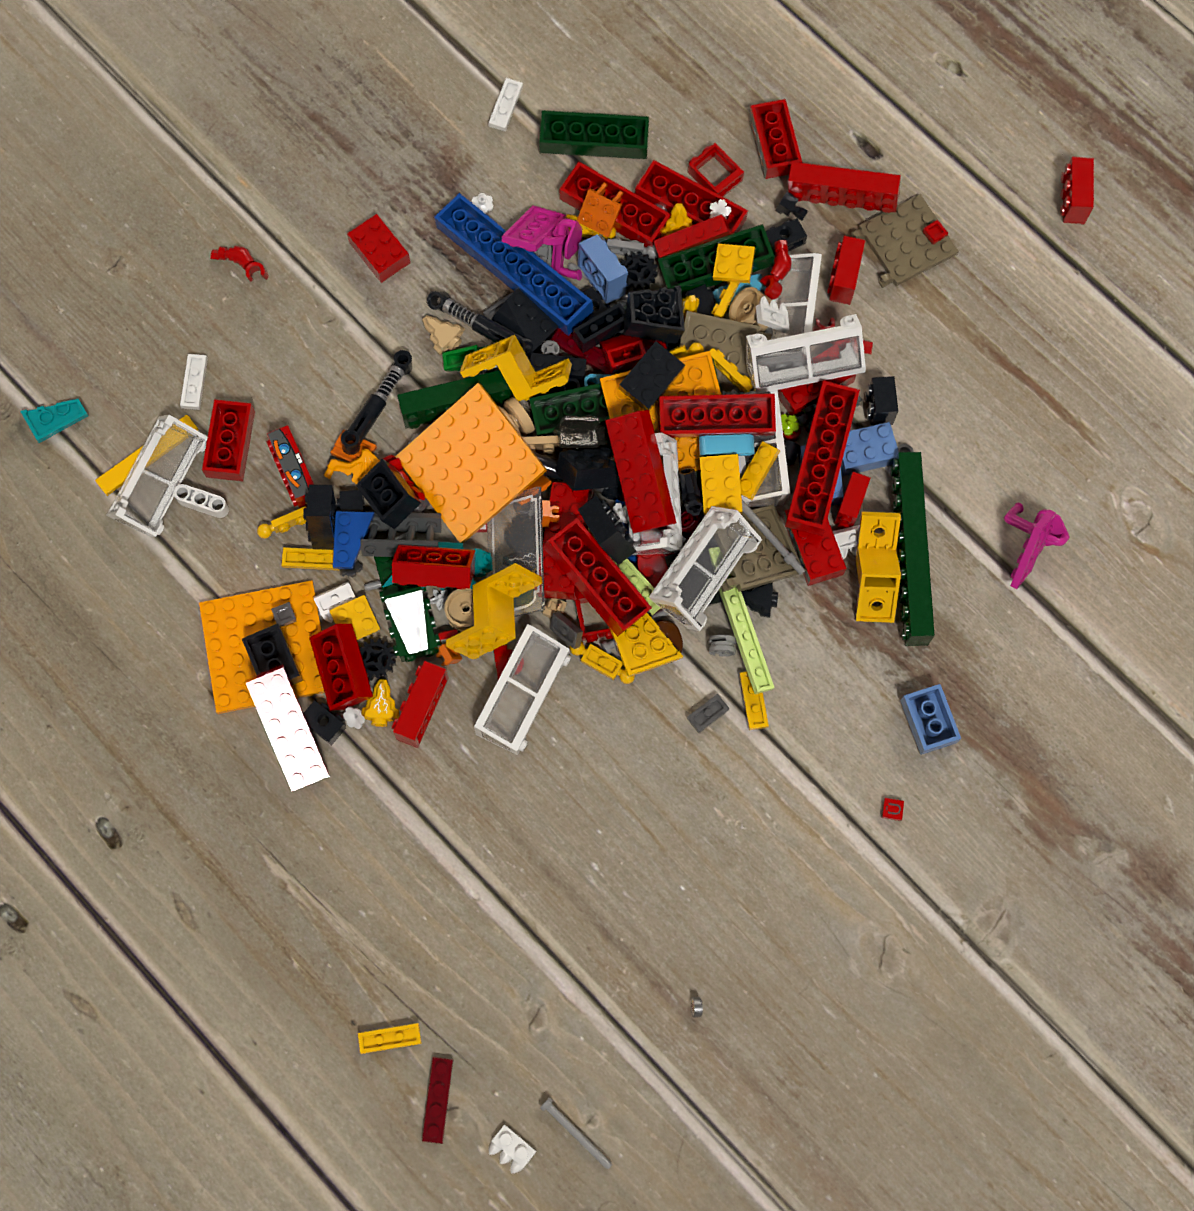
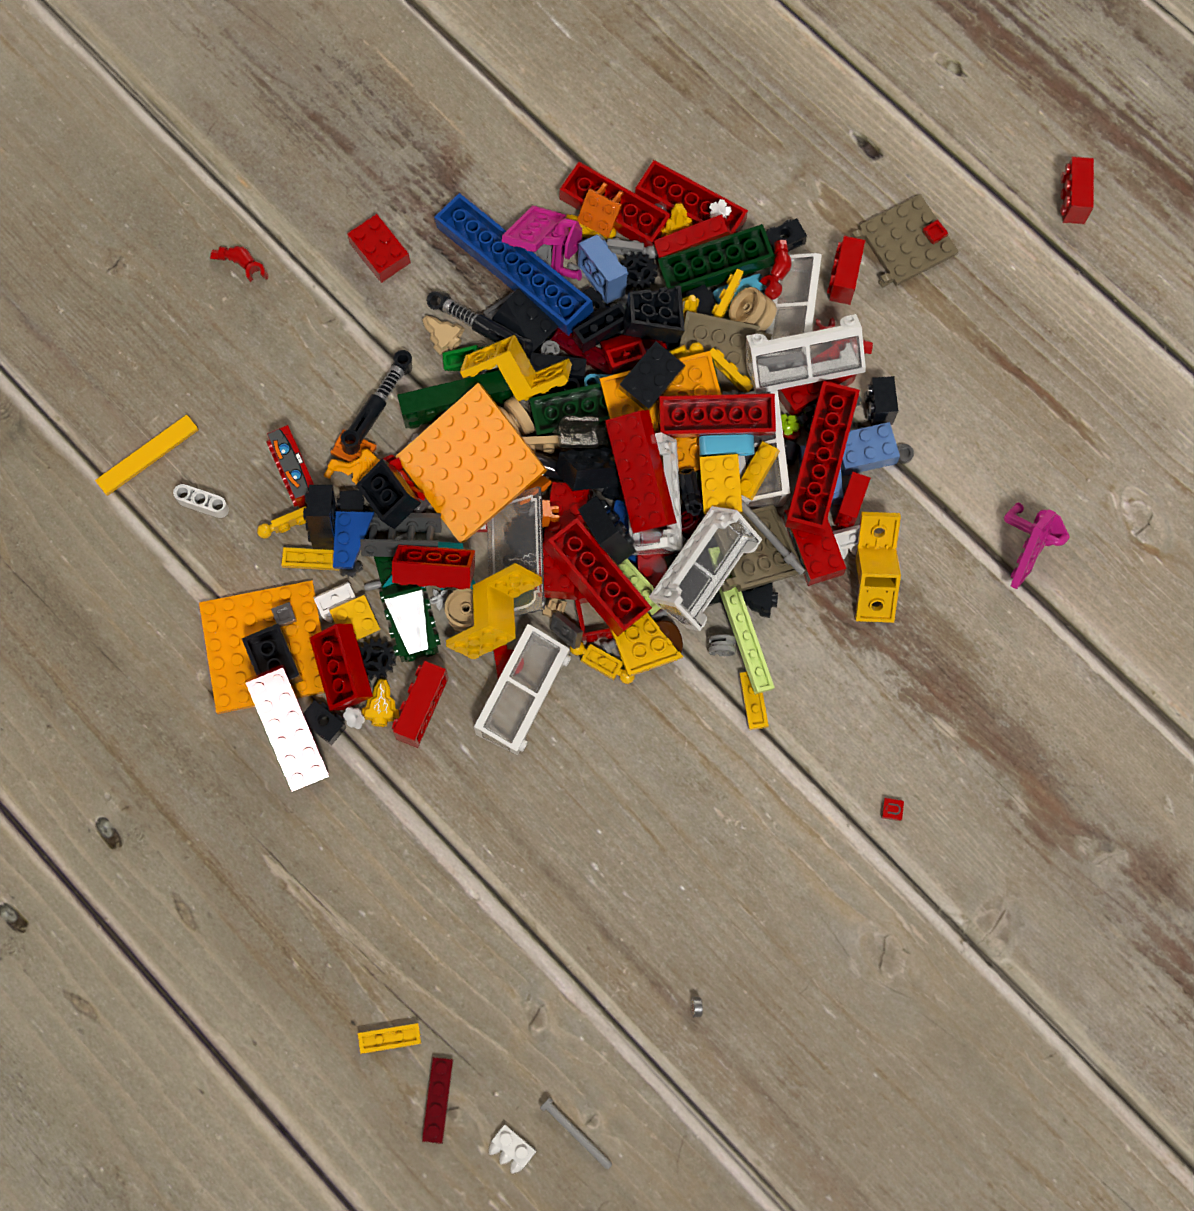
teal wing [20,398,89,443] -> none
clear windscreen [107,415,207,537] -> none
white plate [180,354,208,410] -> none
red brick [202,399,255,481] -> none
orange tile [436,644,462,666] -> none
red tile [438,629,458,645] -> none
white plant [472,193,493,214] -> none
teal brick [473,548,493,577] -> none
white plate [489,78,523,132] -> none
dark green brick [539,110,649,159] -> none
white plant [610,503,629,524] -> none
flat silver plate [687,694,730,733] -> none
red window [688,143,744,197] -> none
yellow plate [713,244,755,284] -> none
red brick [749,99,802,179] -> none
white plate [756,296,790,333] -> none
black piece [775,191,808,221] -> none
red brick [788,162,901,213] -> none
dark green brick [890,452,935,646] -> none
medium blue brick [900,684,961,755] -> none

